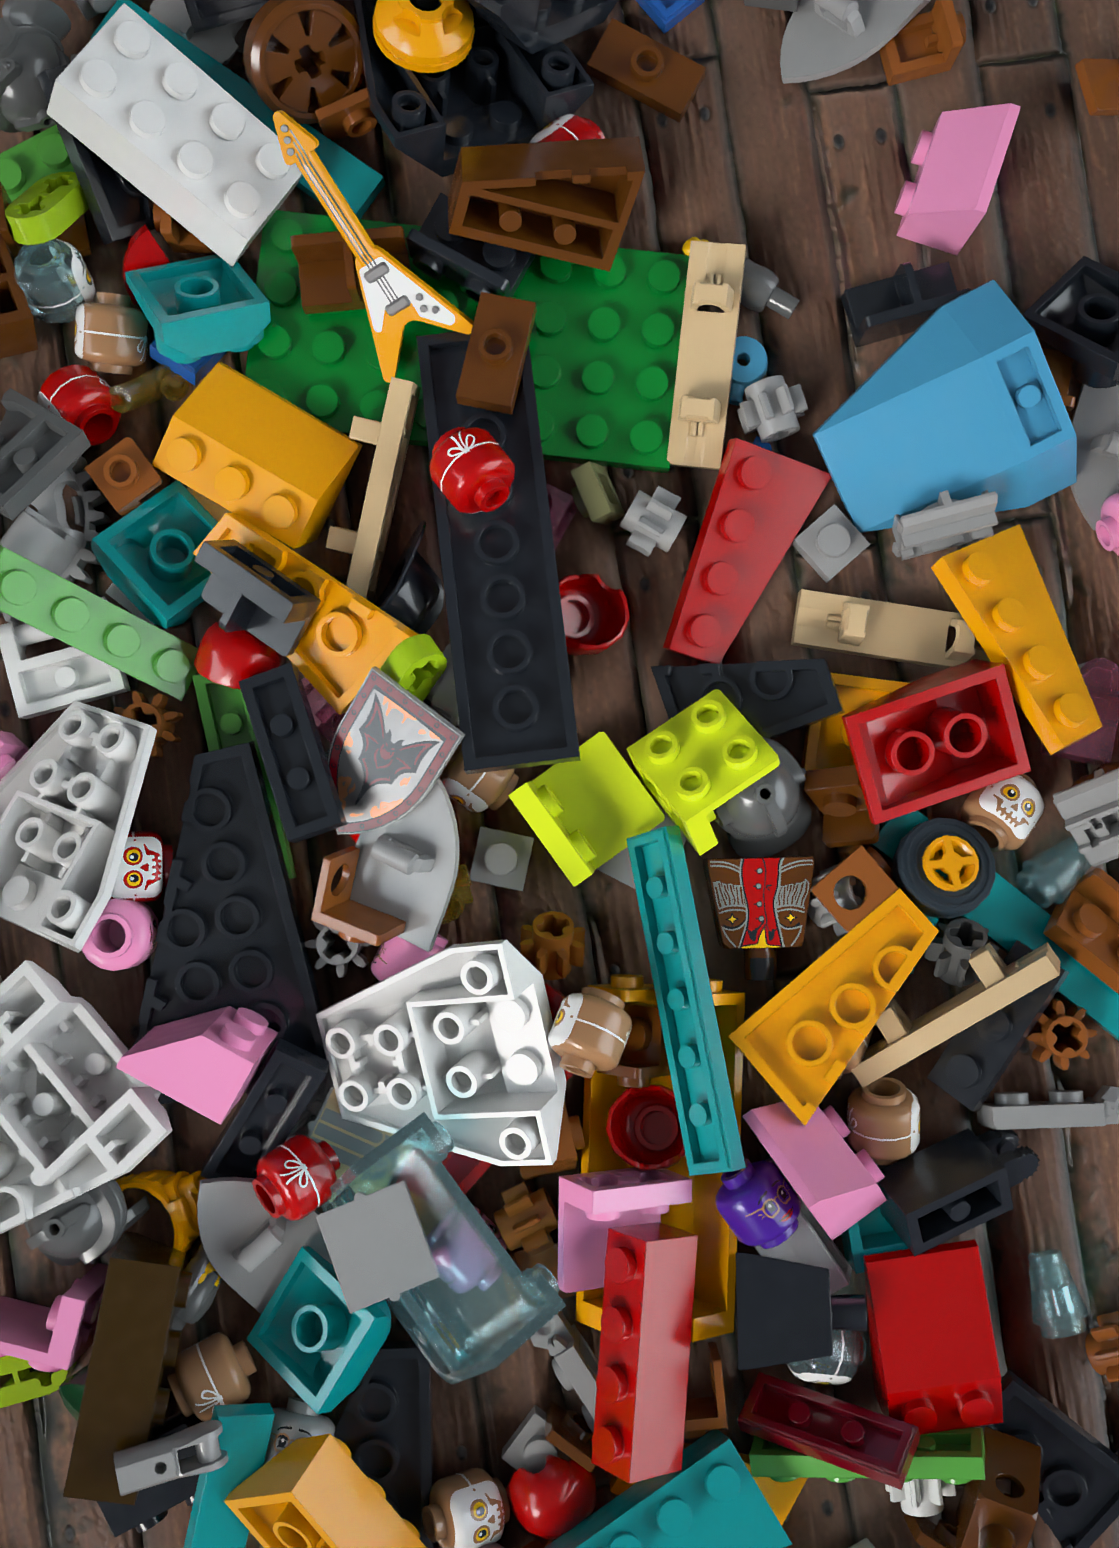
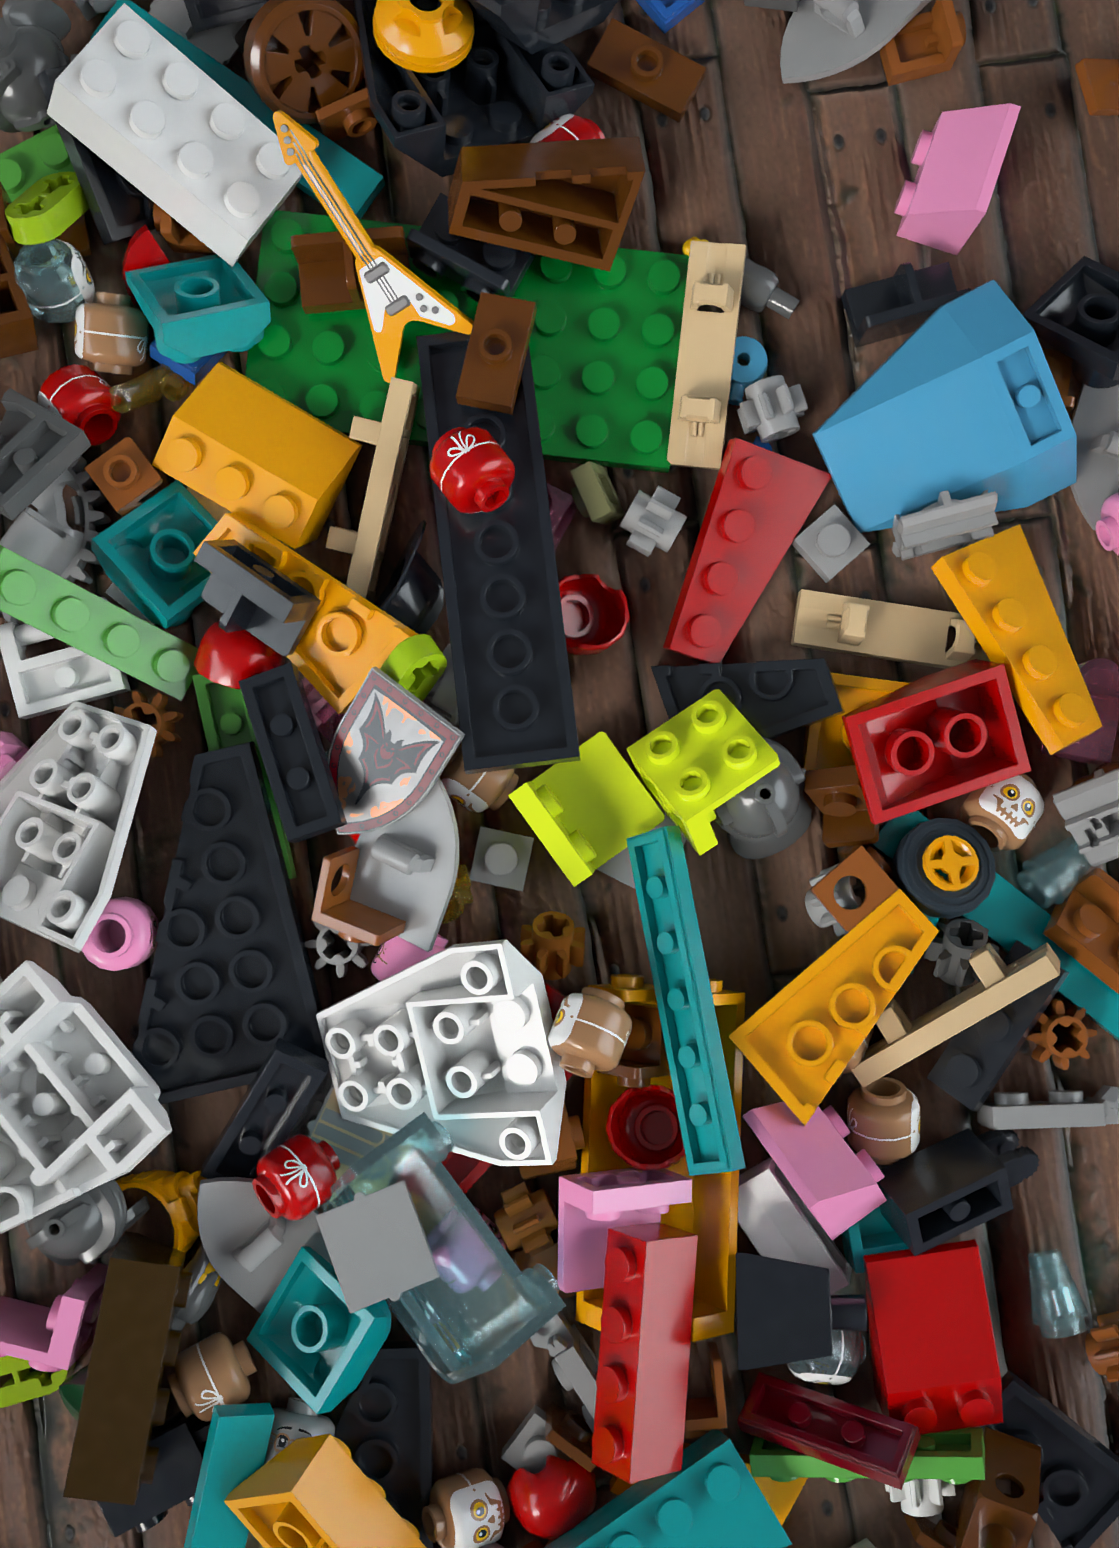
head [110,831,173,903] -> none
light grey bar [113,1420,229,1496] -> none
bright pink slope [116,1006,278,1125] -> none
torso [703,856,814,980] -> none
dark purple head [715,1159,801,1249] -> none

